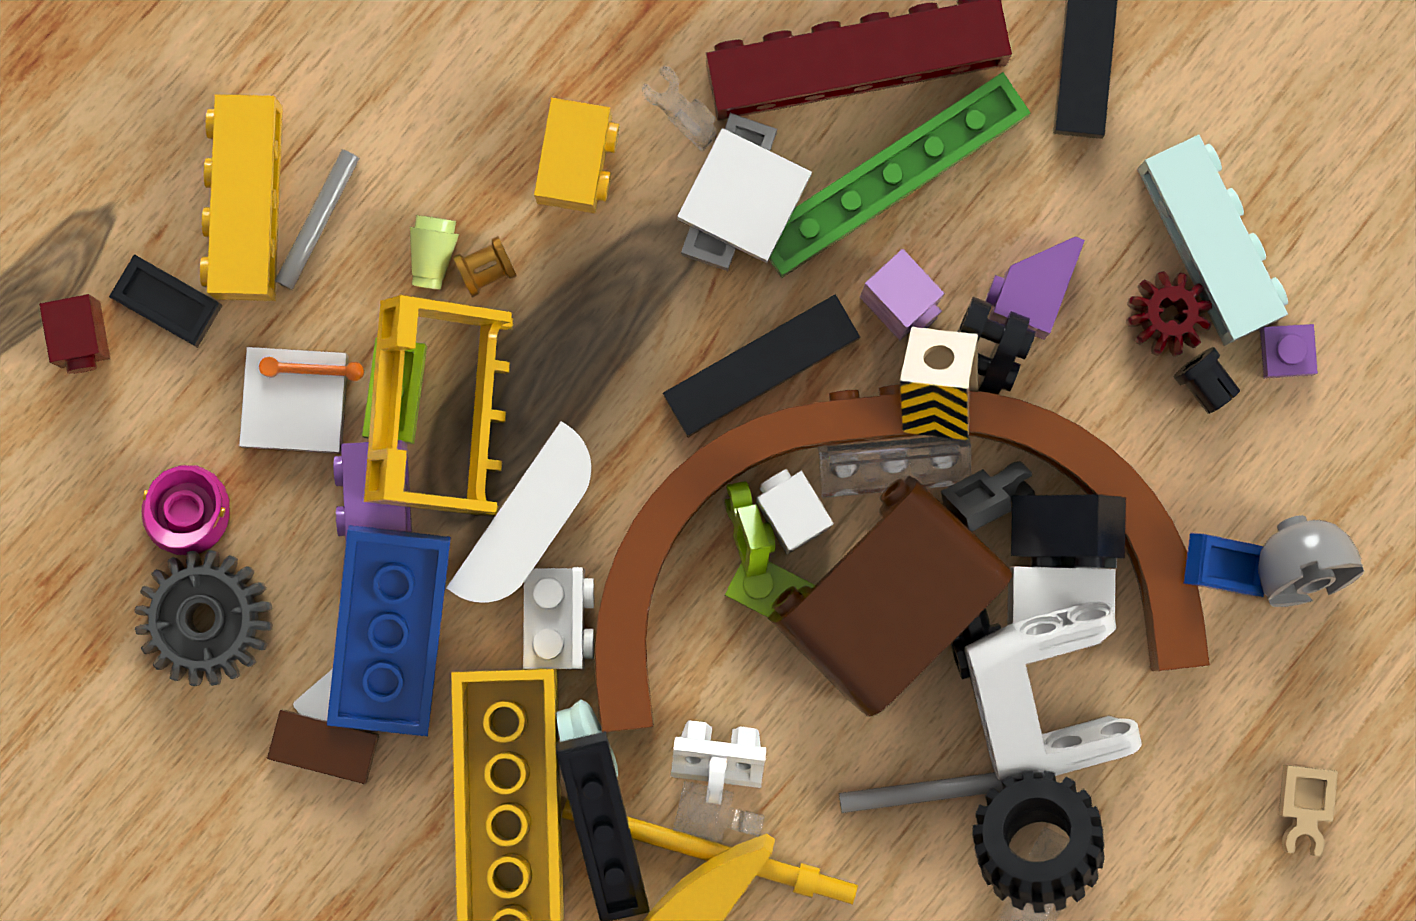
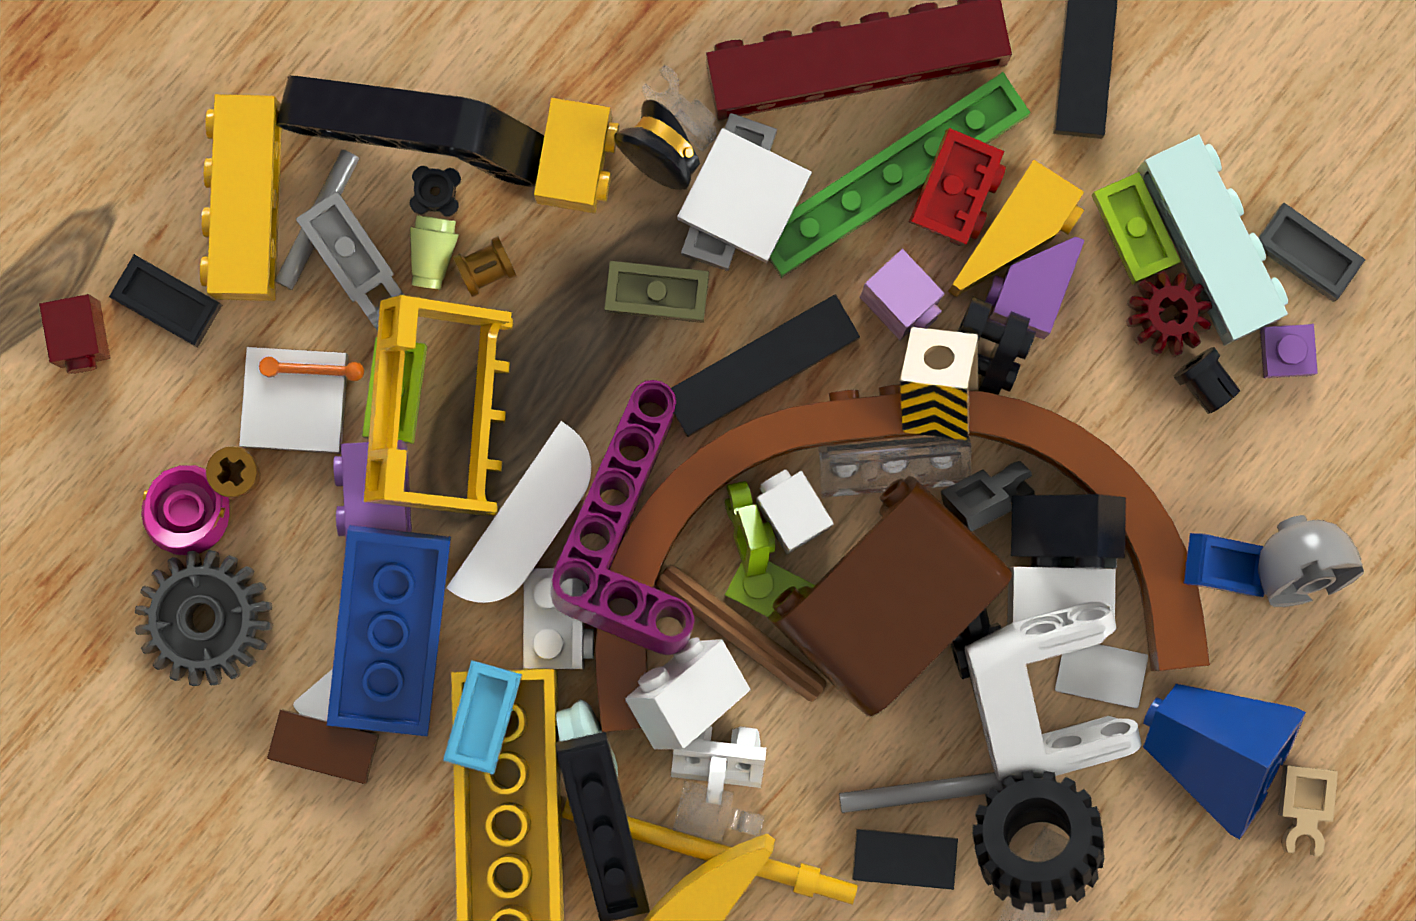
none -> pearl gold bush [206,447,260,498]
none -> black beam [276,75,544,187]
none -> light grey hinge [296,191,404,331]
none -> black plate [410,166,461,217]
none -> medium azure tile [443,660,522,774]
none -> magenta beam [550,380,694,655]
none -> olive plate [604,261,709,323]
none -> black piece [614,100,700,189]
none -> white brick [625,638,751,749]
none -> medium nougat axle [656,565,826,702]
none -> black tile [852,828,958,890]
none -> red bracket [909,128,1006,246]
none -> yellow slope [948,160,1084,297]
none -> white sticker [1055,644,1148,708]
none -> lime plate [1091,172,1181,285]
none -> blue slope [1143,684,1306,840]
none -> dark grey tile [1258,203,1366,302]

